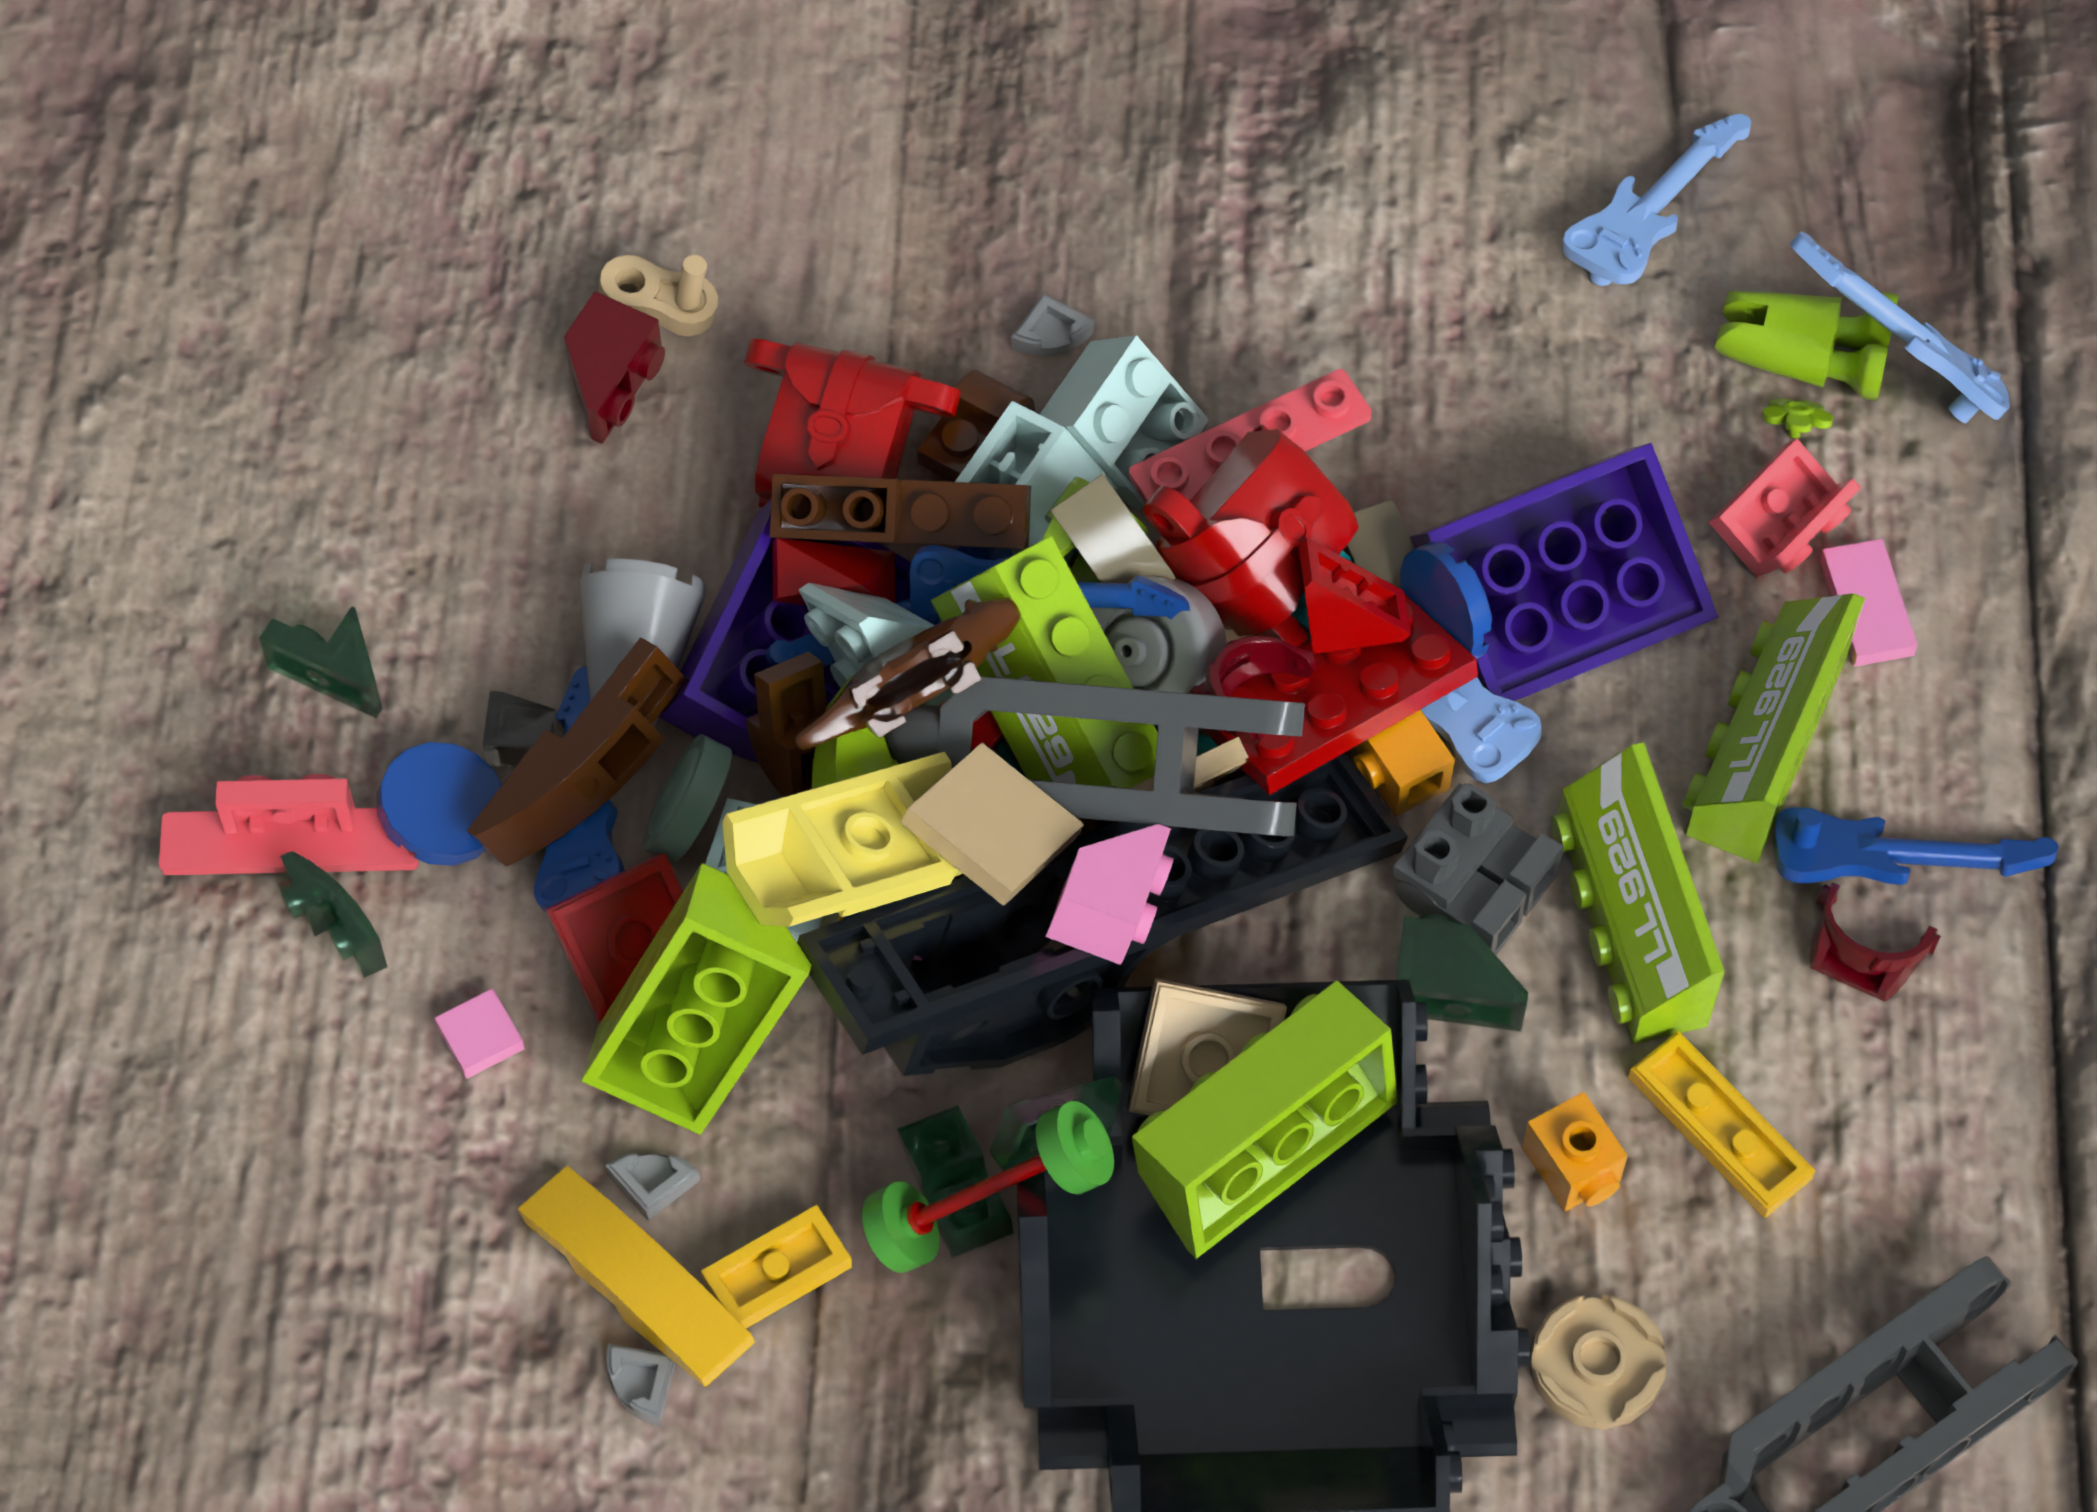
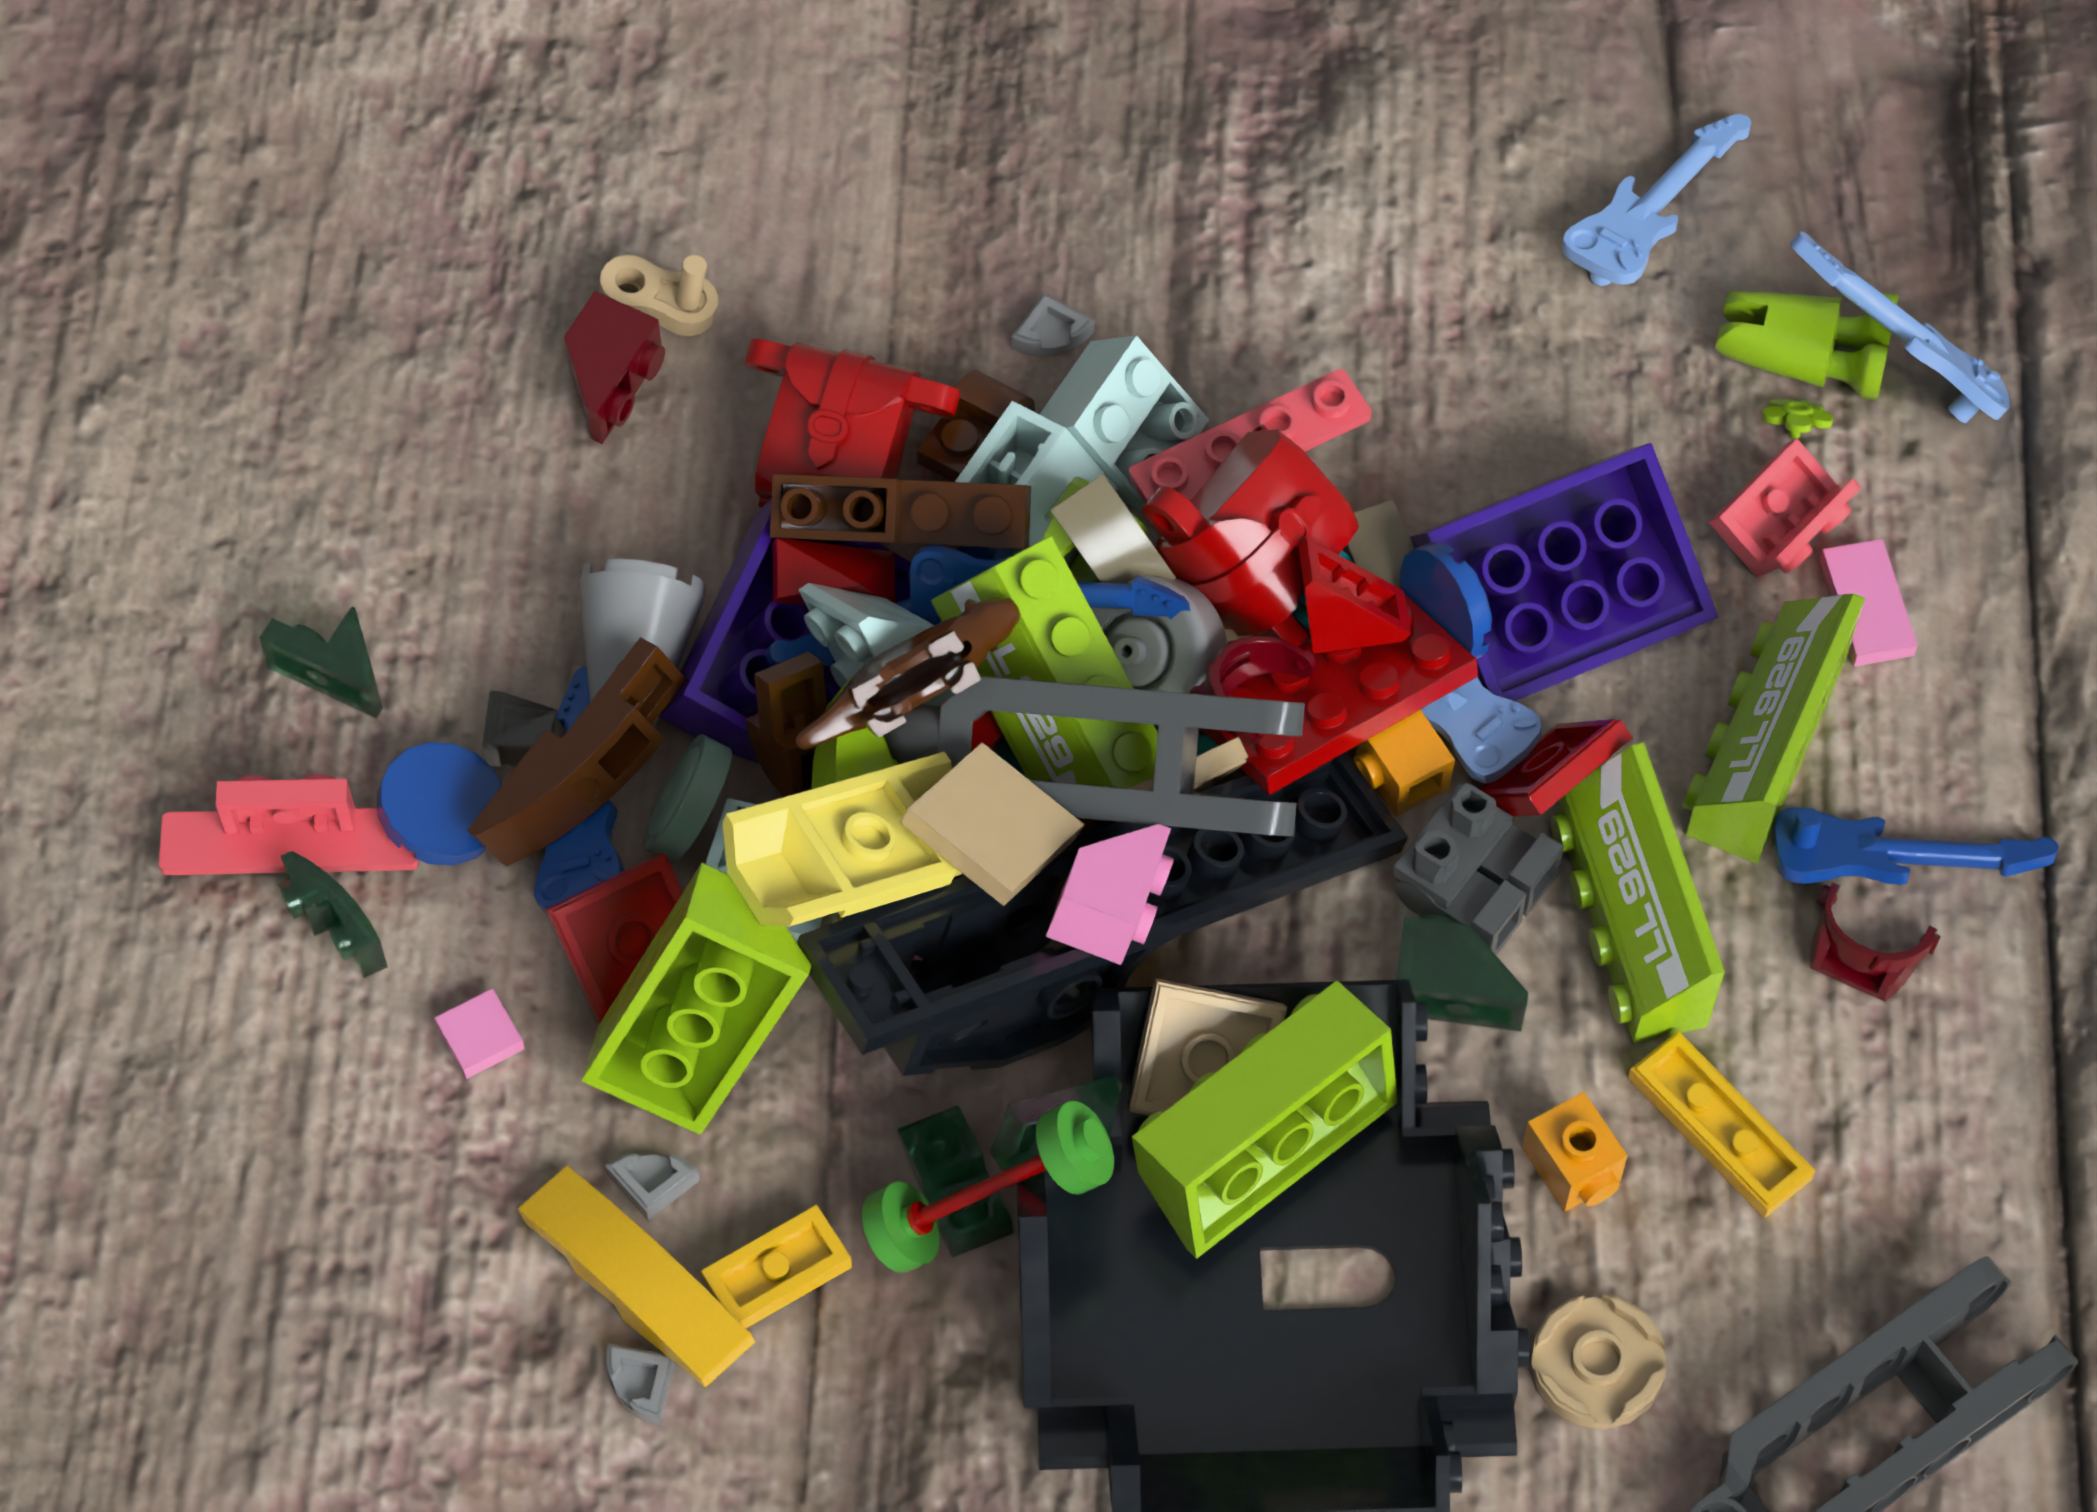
none -> red tile [1479,719,1633,816]

